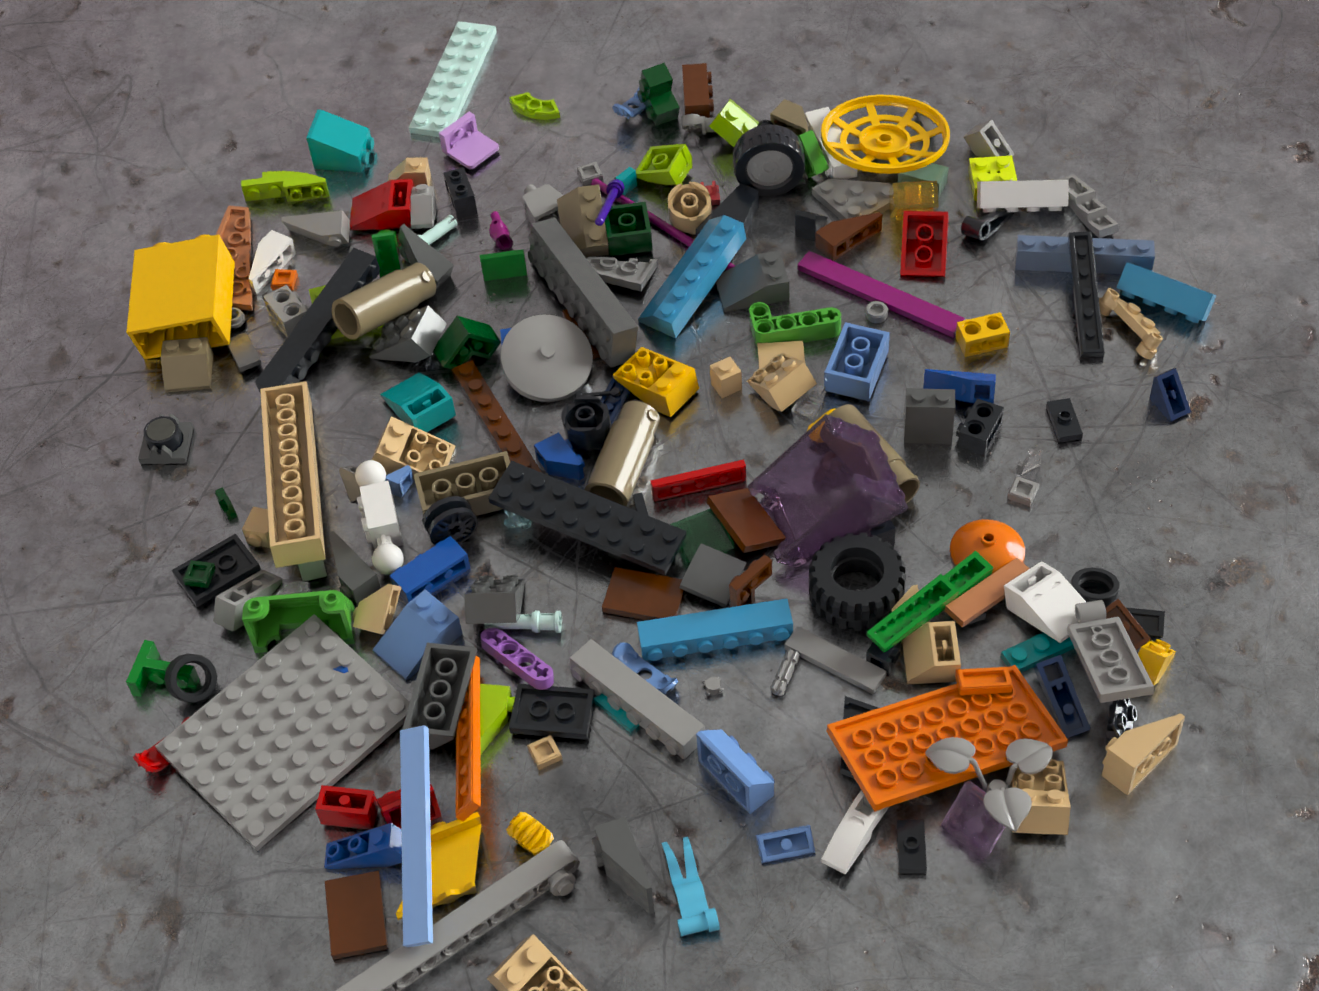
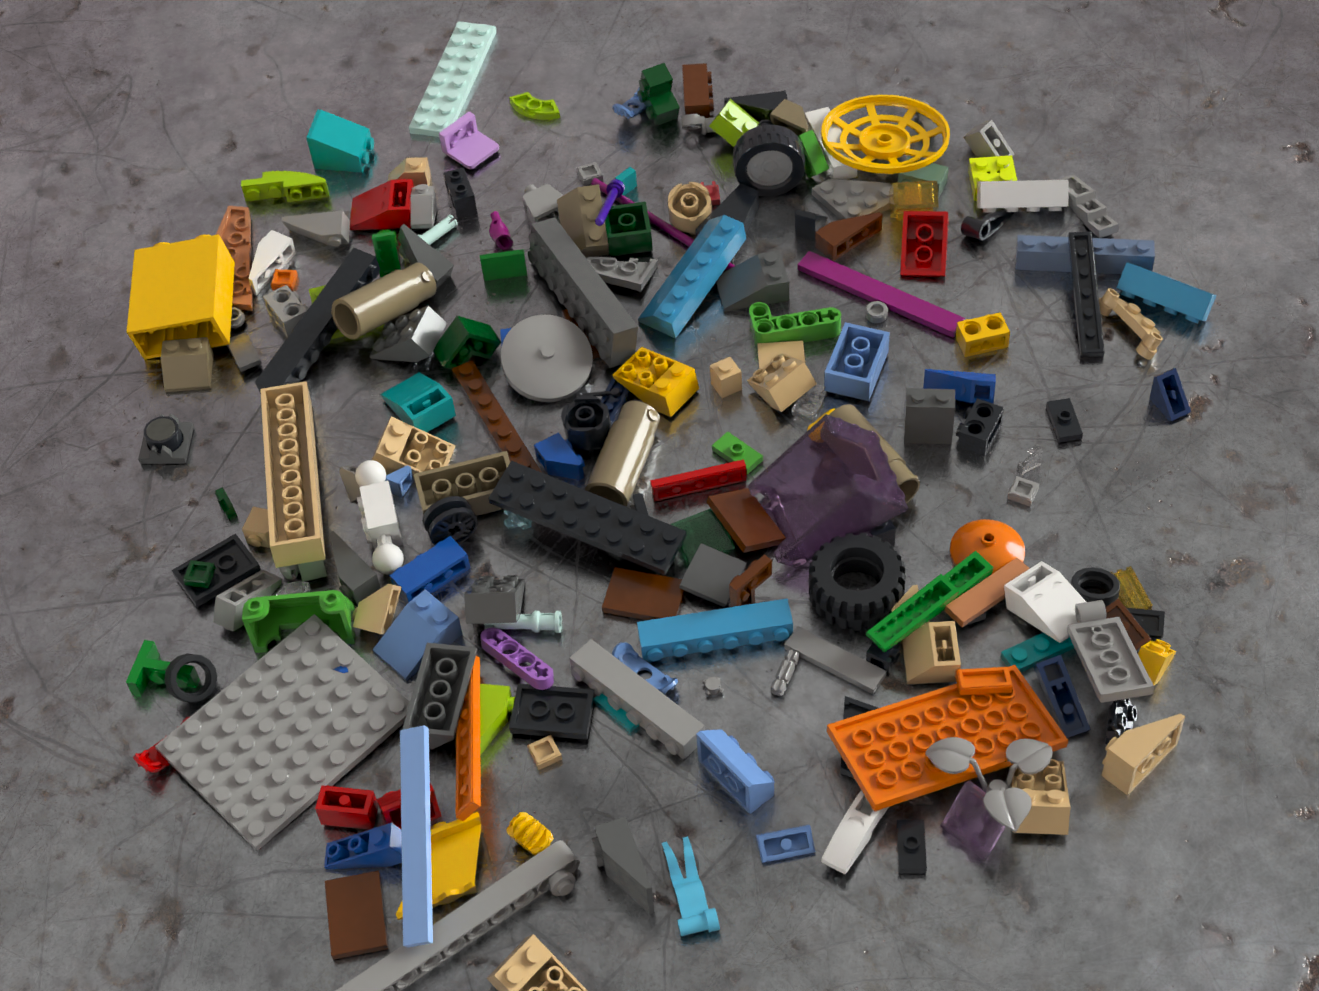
lime slope [636,144,692,186] -> none
none -> light grey hinge [279,564,300,579]
none -> bright green plate [712,432,763,475]
none -> black slope [724,90,788,122]
none -> clear yellow tile [1111,566,1153,610]

